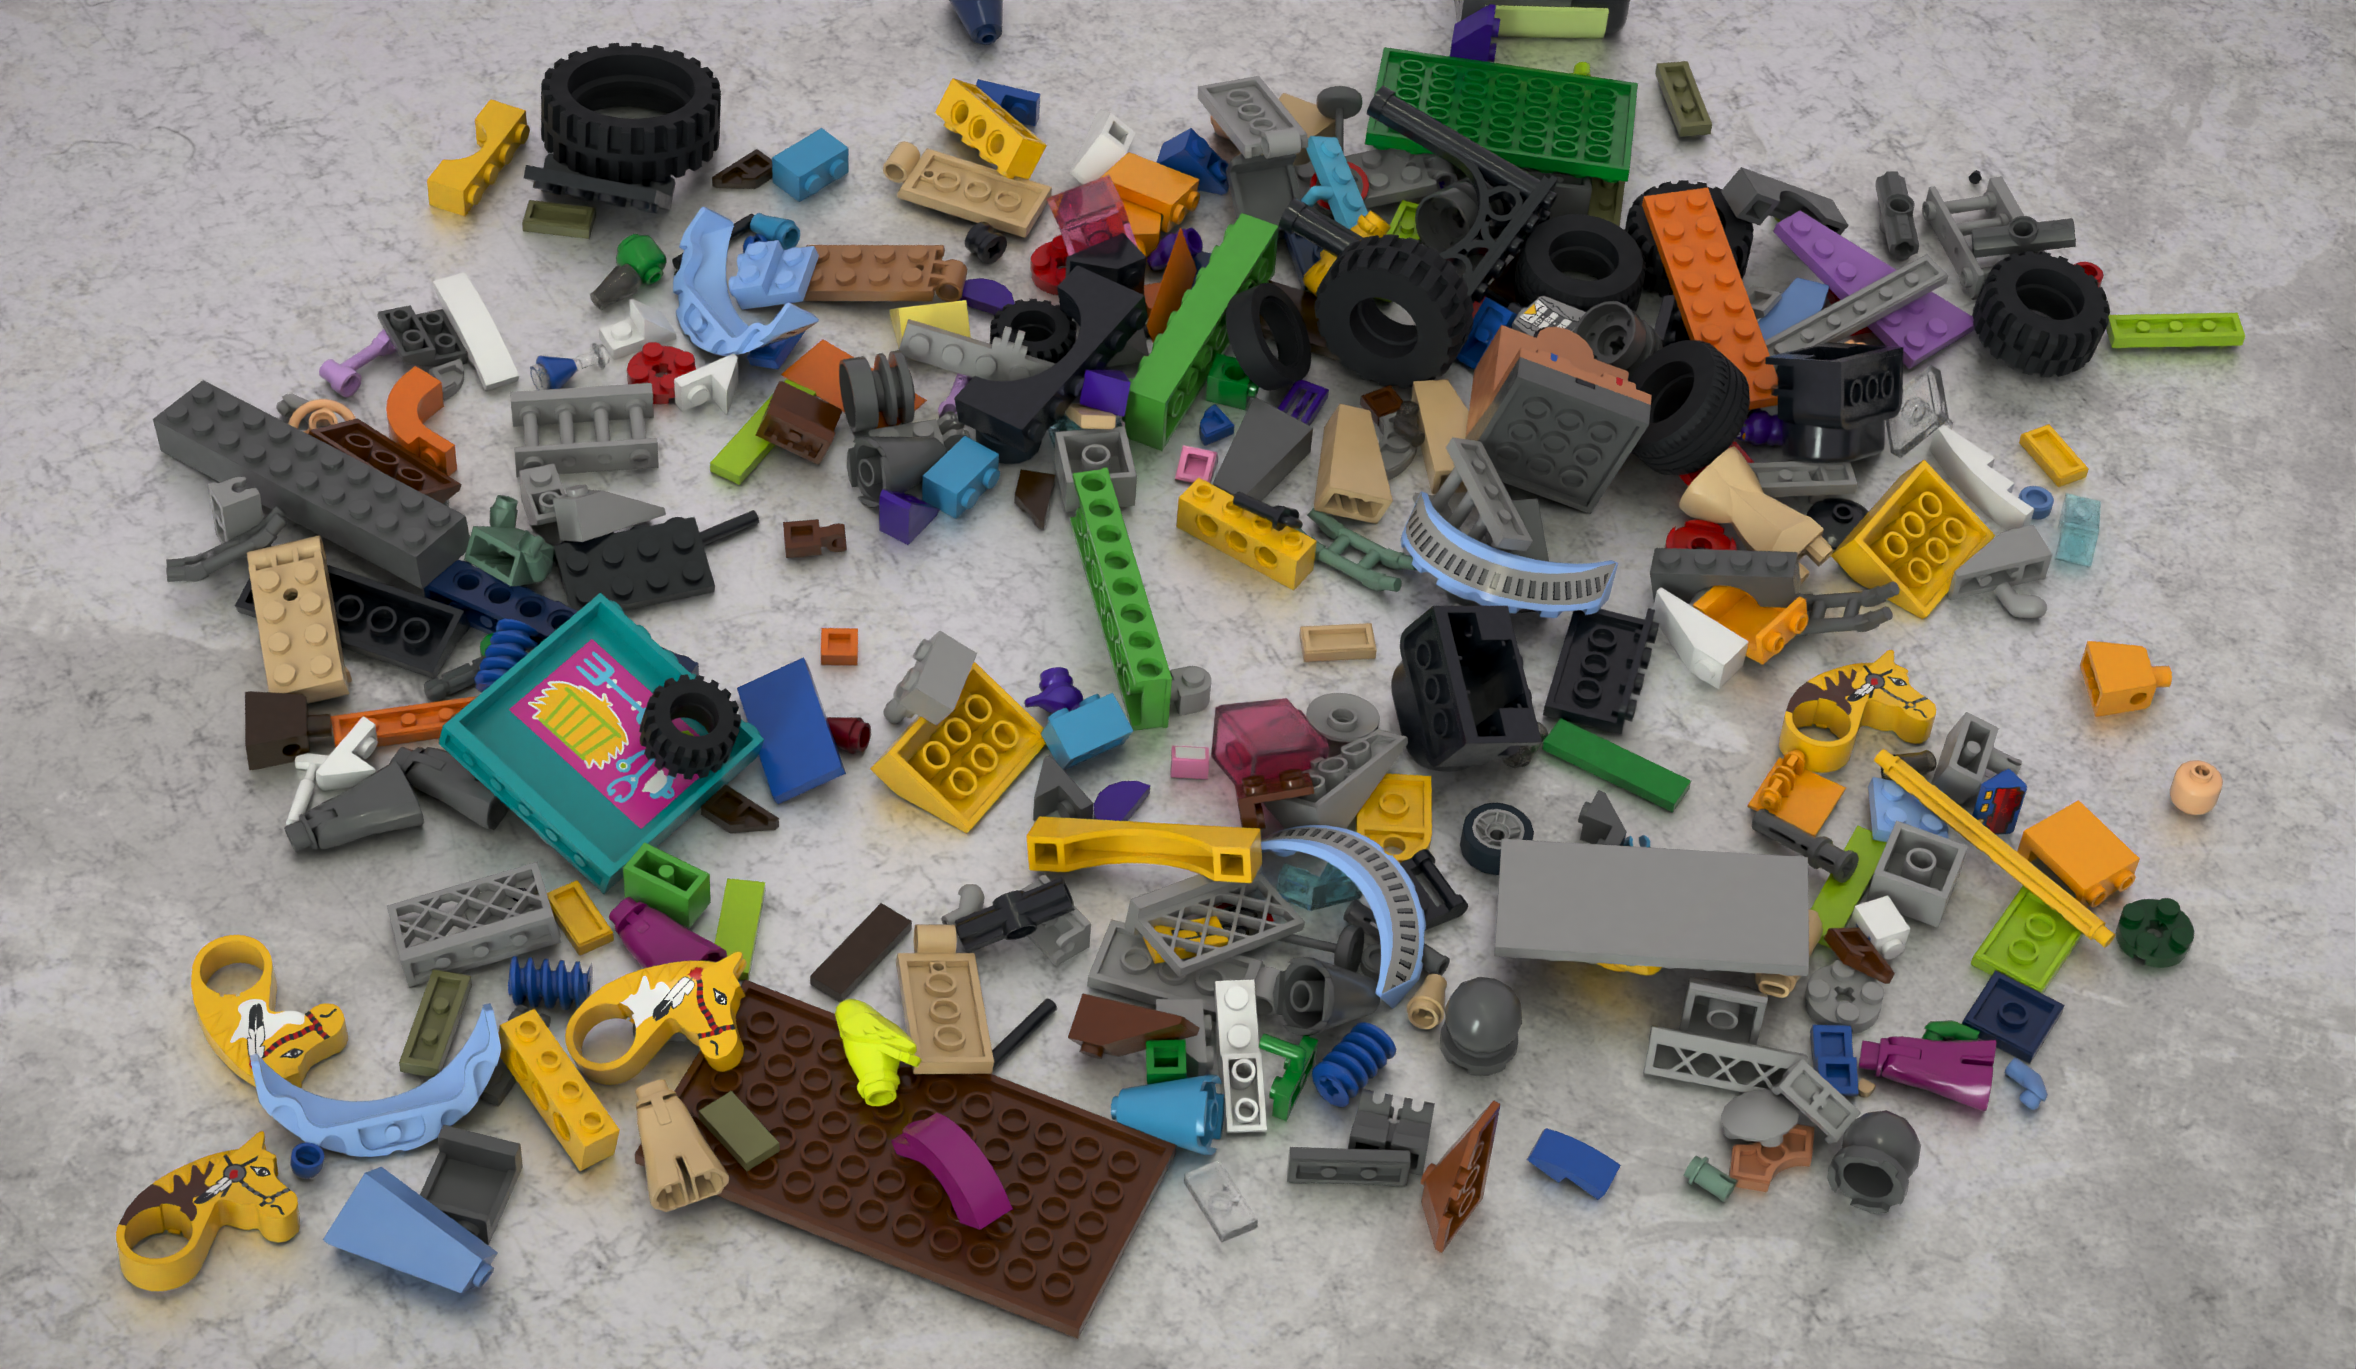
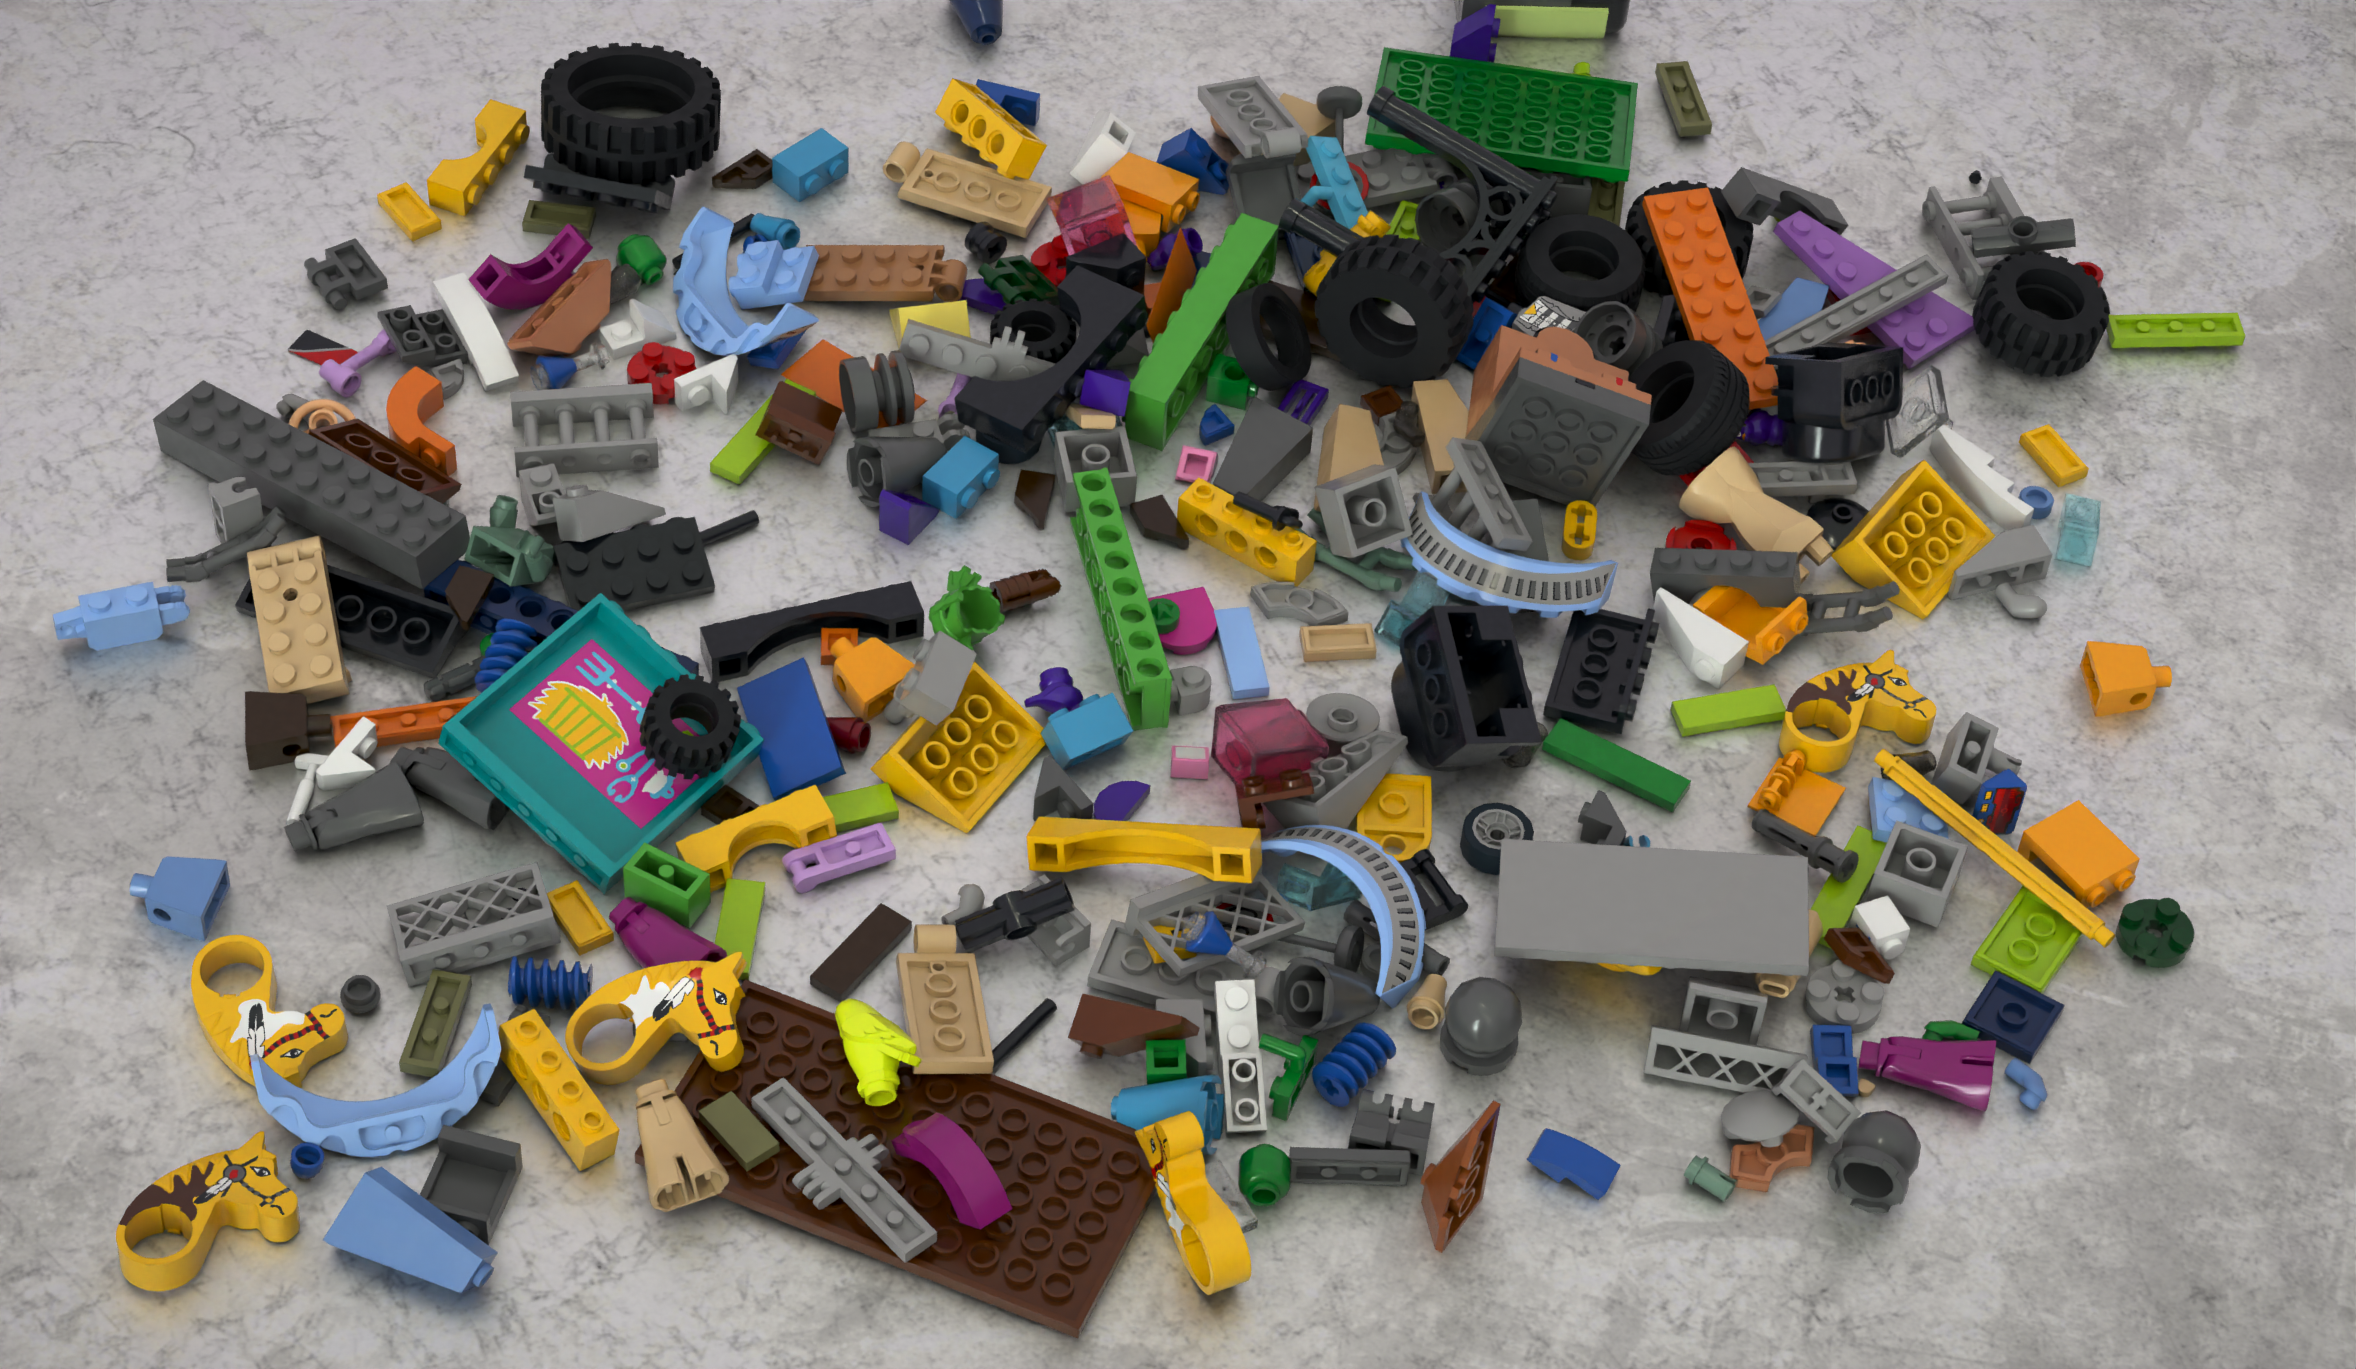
reddish brown plate [783,519,847,558] -> none
dark grey piece [1875,171,1919,259] -> none
light nougat head [2170,760,2223,815] -> none
none -> light blue hinge [53,582,190,651]
none -> medium blue torso [130,856,230,941]
none -> sticker [288,330,358,366]
none -> dark grey plate [304,238,388,310]
none -> dark grey plate [340,975,381,1013]
none -> yellow tile [377,182,442,242]
none -> dark brown tile [445,565,495,630]
none -> magenta arch [468,223,593,310]
none -> nougat wedge [507,259,611,356]
none -> yellow arch [675,785,837,893]
none -> black arch [700,581,924,682]
none -> light grey hinge [752,1077,937,1263]
none -> lavender plate [782,822,896,893]
none -> lime tile [823,782,899,833]
none -> light orange torso [830,637,915,722]
none -> bright green helmet [928,565,1005,650]
none -> dark green plate [978,255,1060,306]
none -> reddish brown hinge [989,569,1062,613]
none -> dark brown tile [1130,495,1189,549]
none -> yellow animal [1135,1111,1251,1295]
none -> dark pink tile [1148,586,1217,655]
none -> green tile [1149,598,1180,634]
none -> piece [1181,911,1267,979]
none -> light blue tile [1214,607,1270,699]
none -> green head [1238,1144,1291,1206]
none -> light grey tile [1250,582,1349,626]
none -> light grey brick [1314,464,1413,558]
none -> clear light blue slope [1374,571,1450,647]
none -> yellow beam [1561,500,1597,560]
none -> lime tile [1670,684,1786,737]

